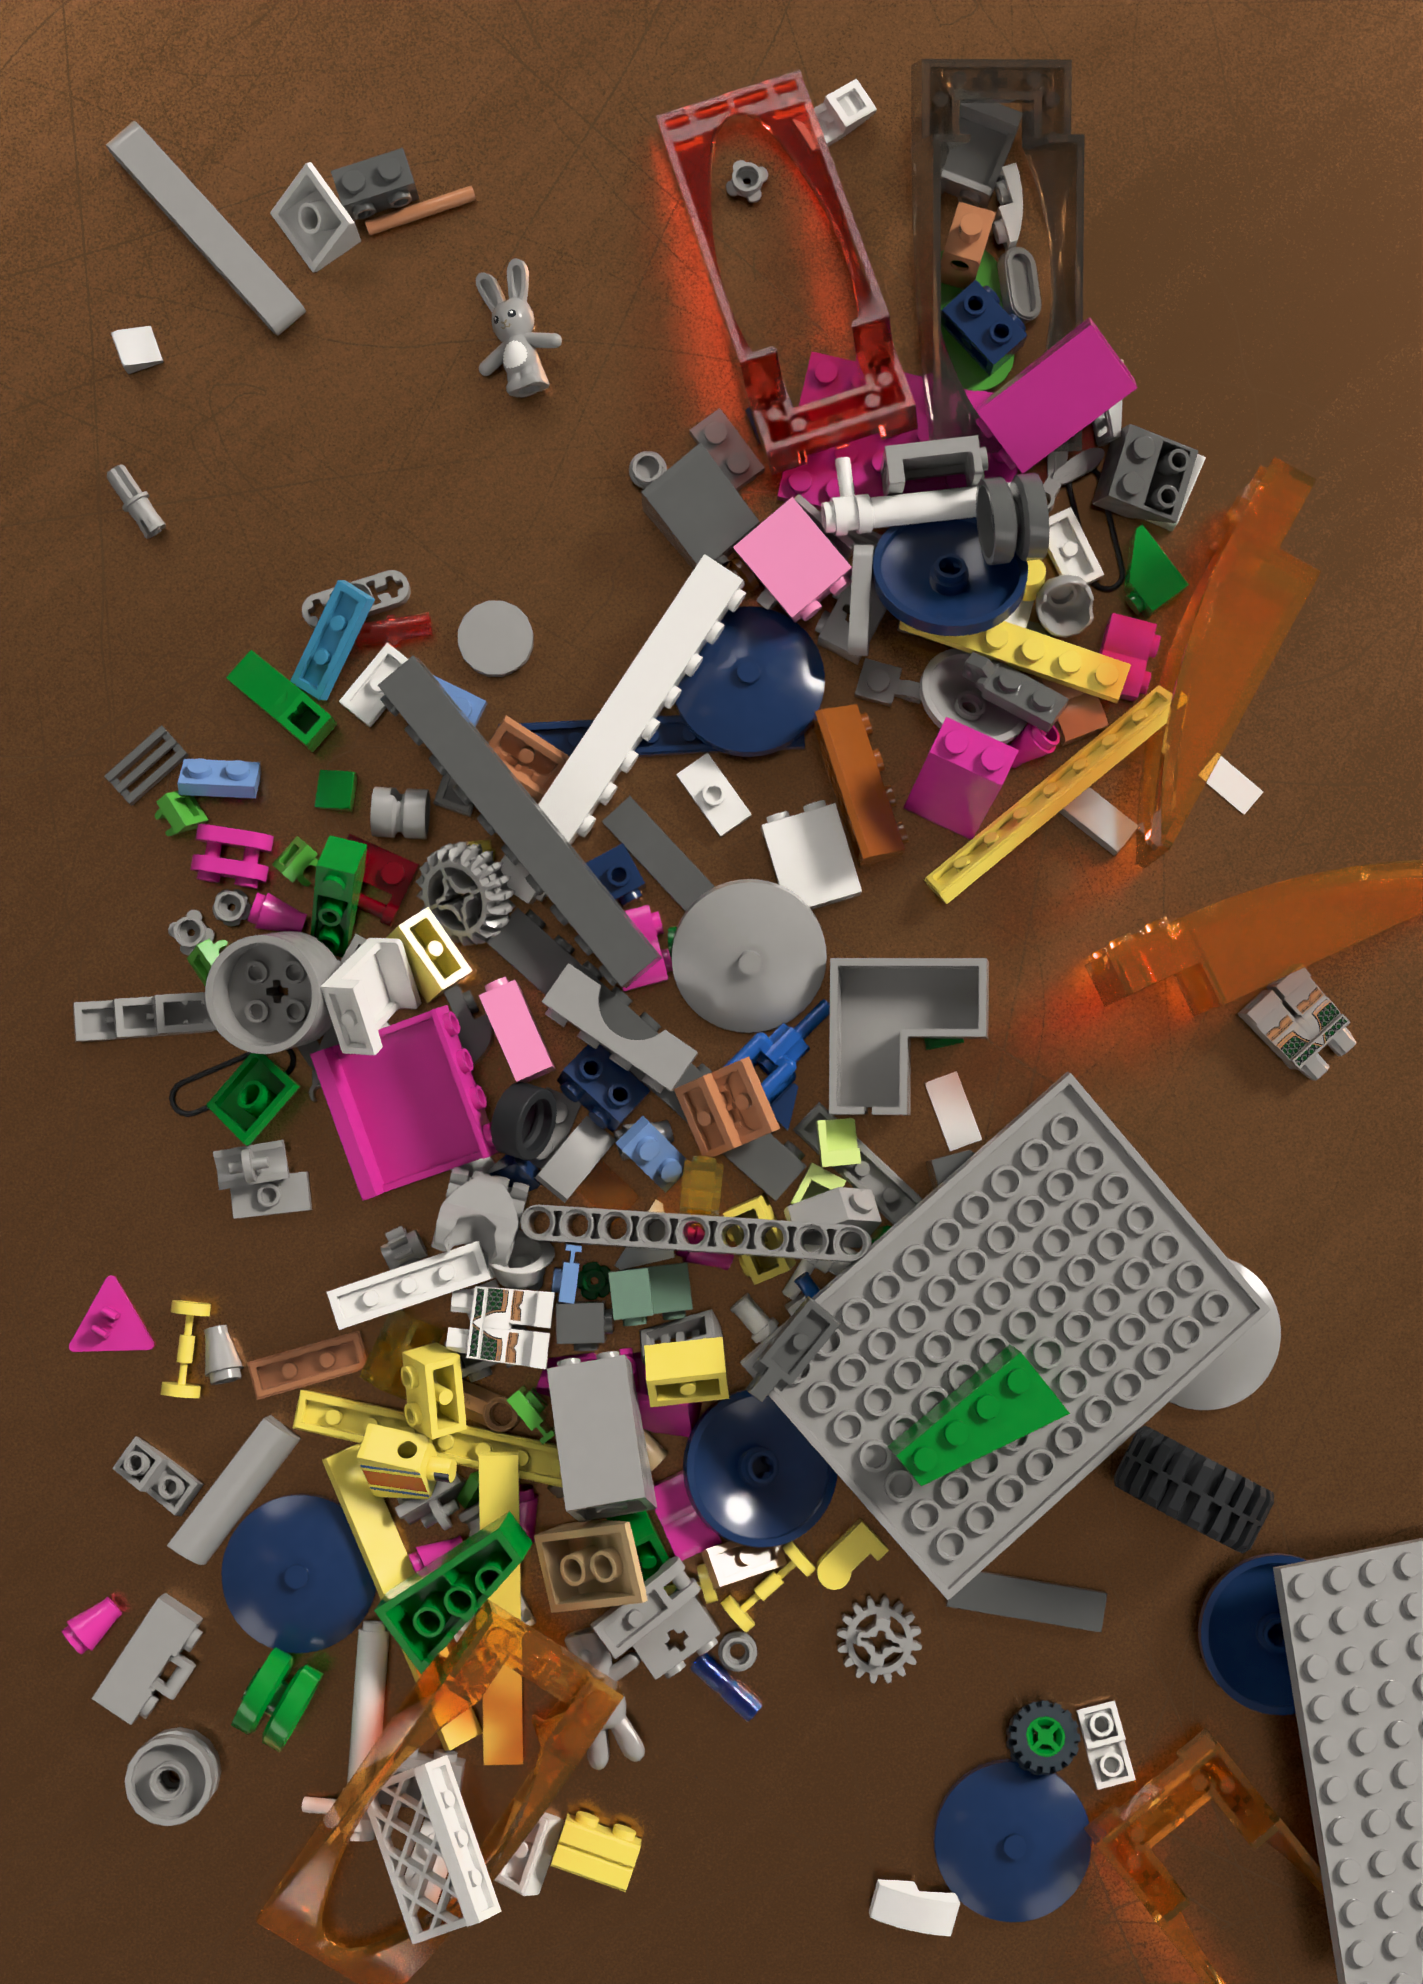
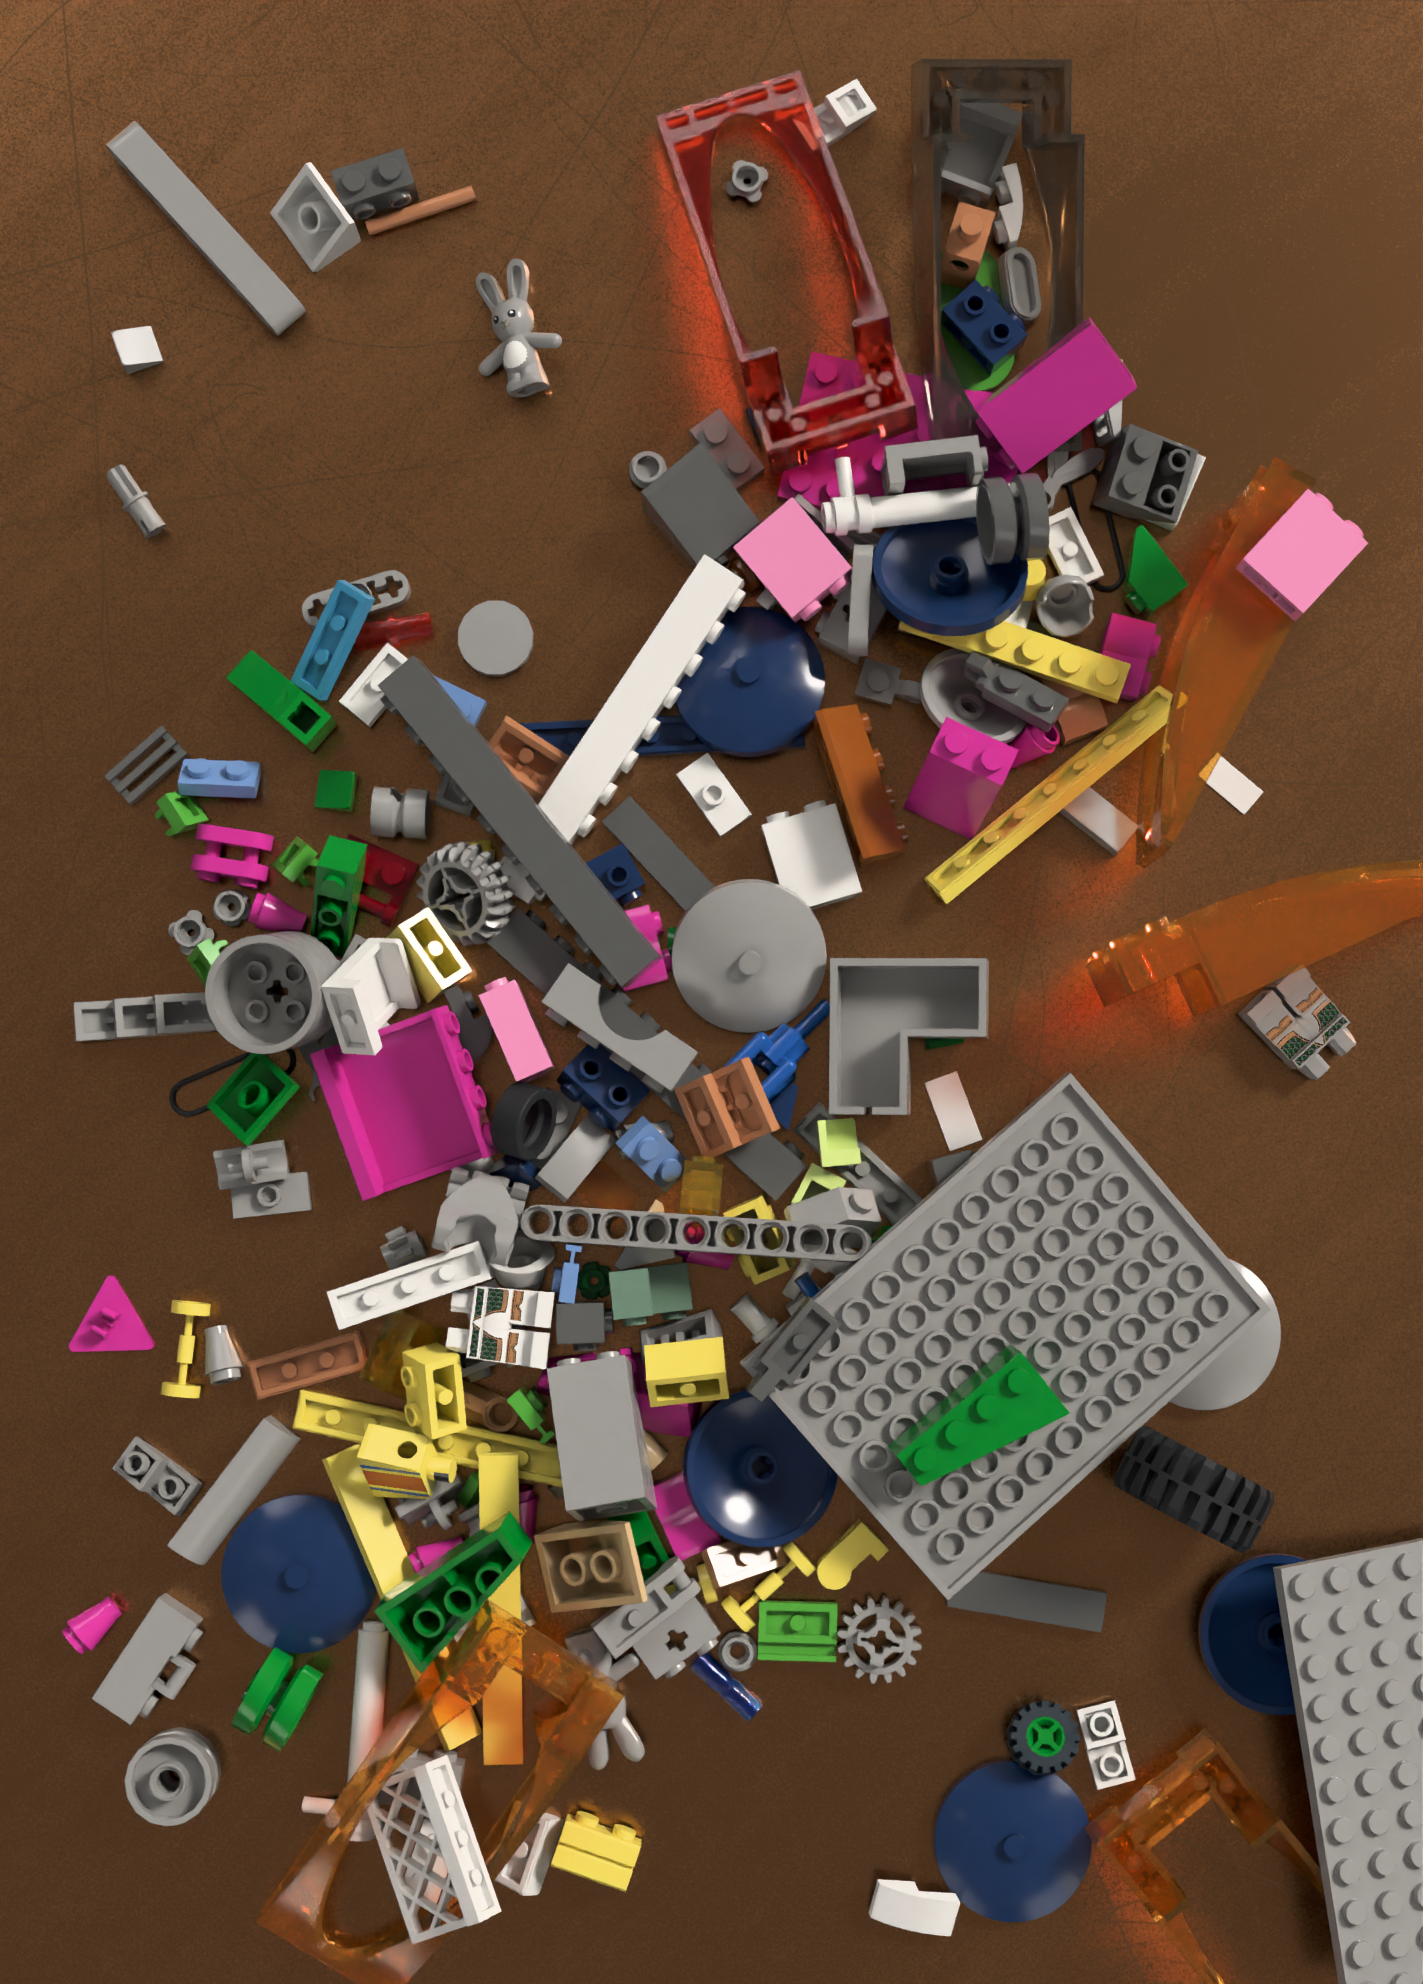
none -> bright green plate [757,1600,838,1662]
none -> bright pink brick [1236,489,1368,621]

